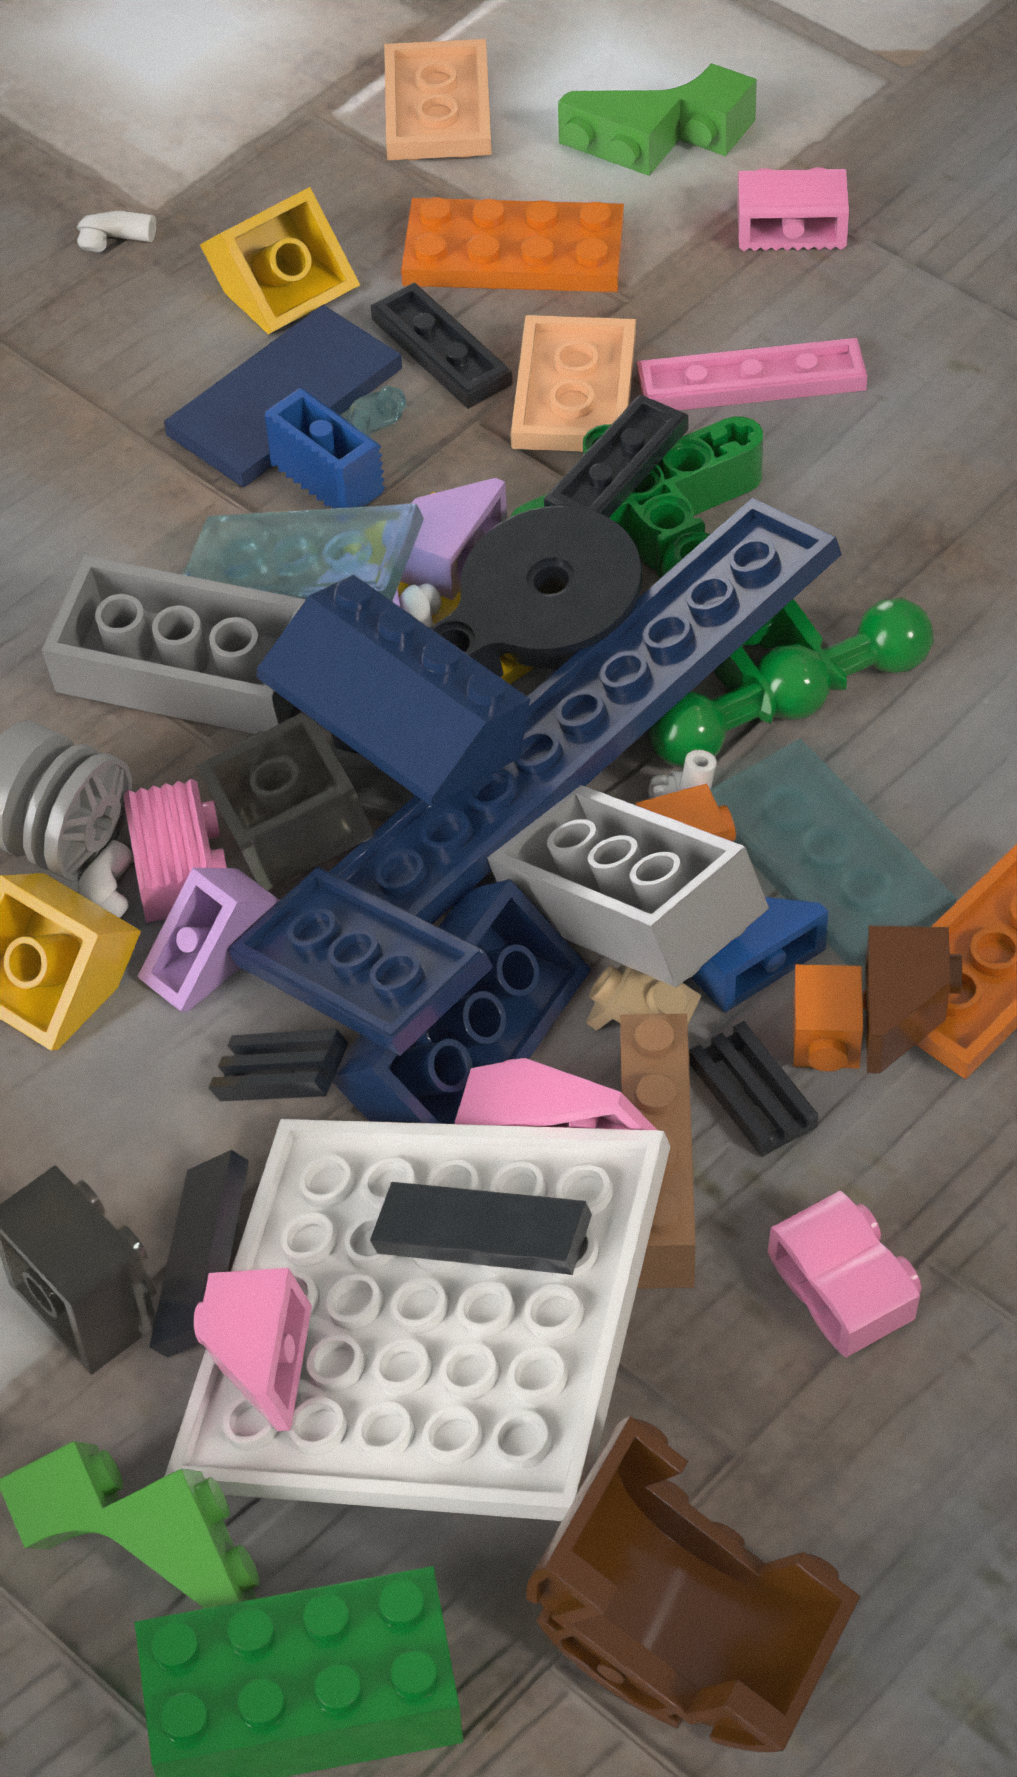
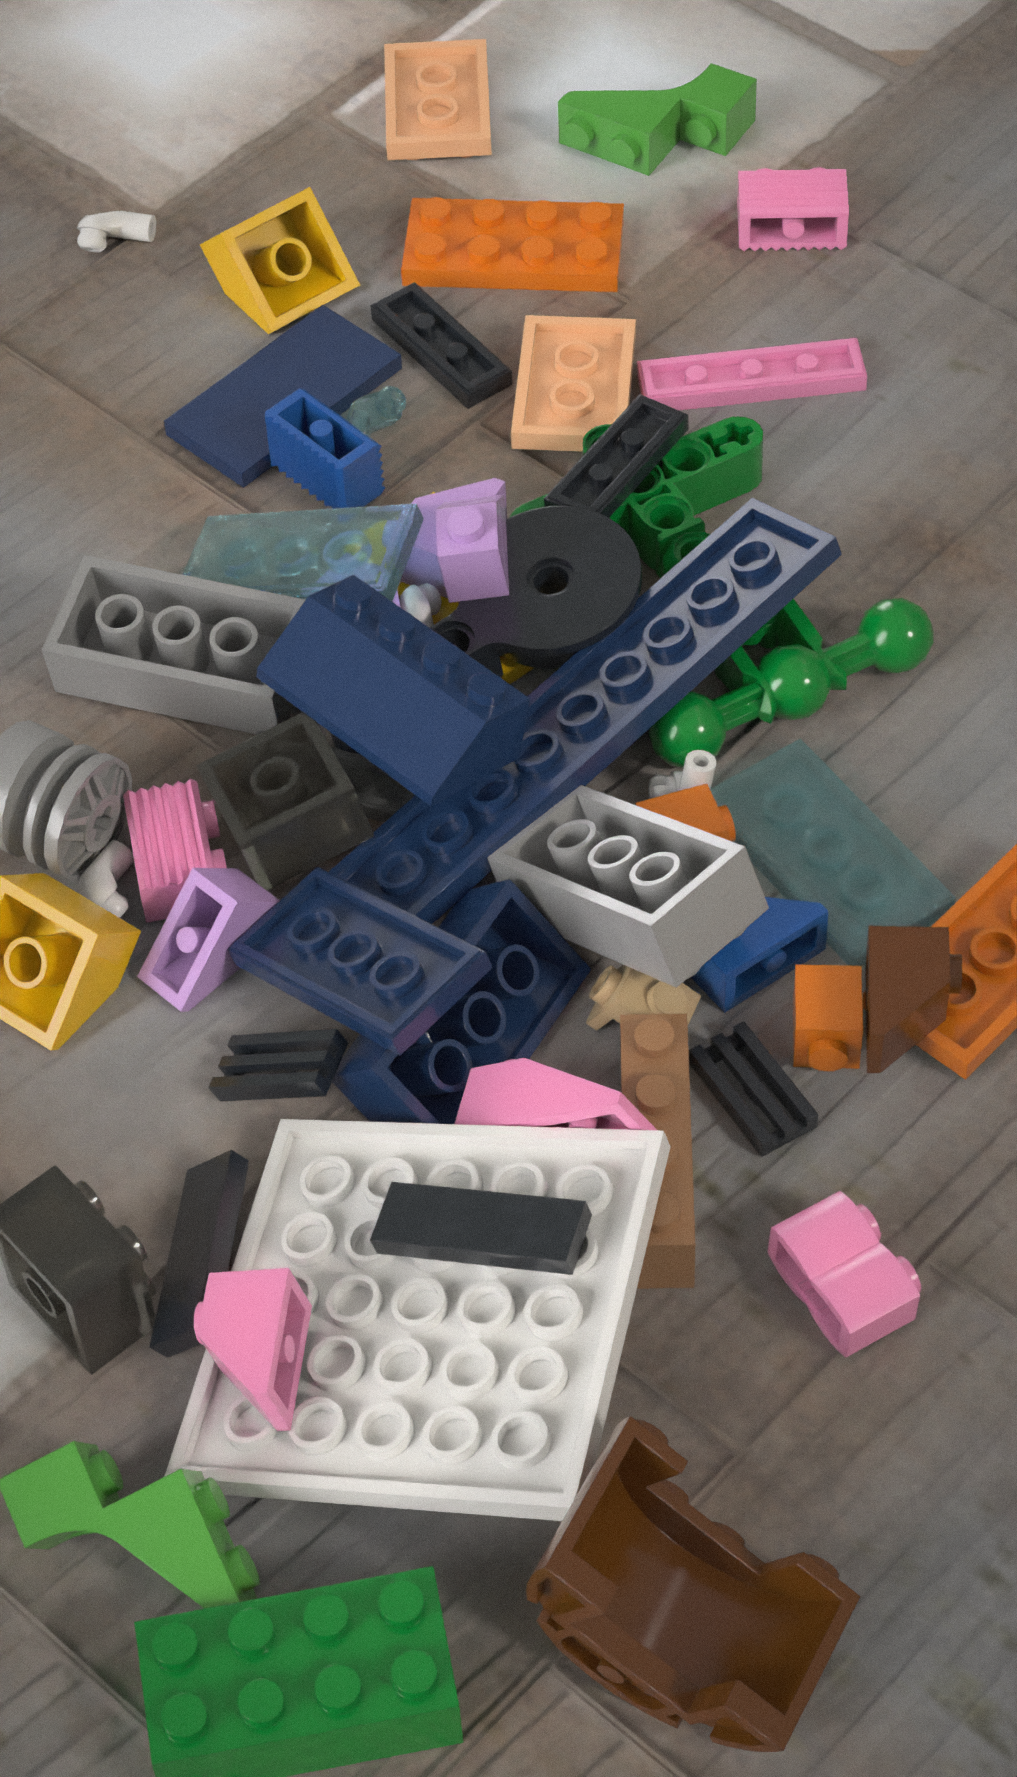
none -> lavender slope [436,495,509,603]

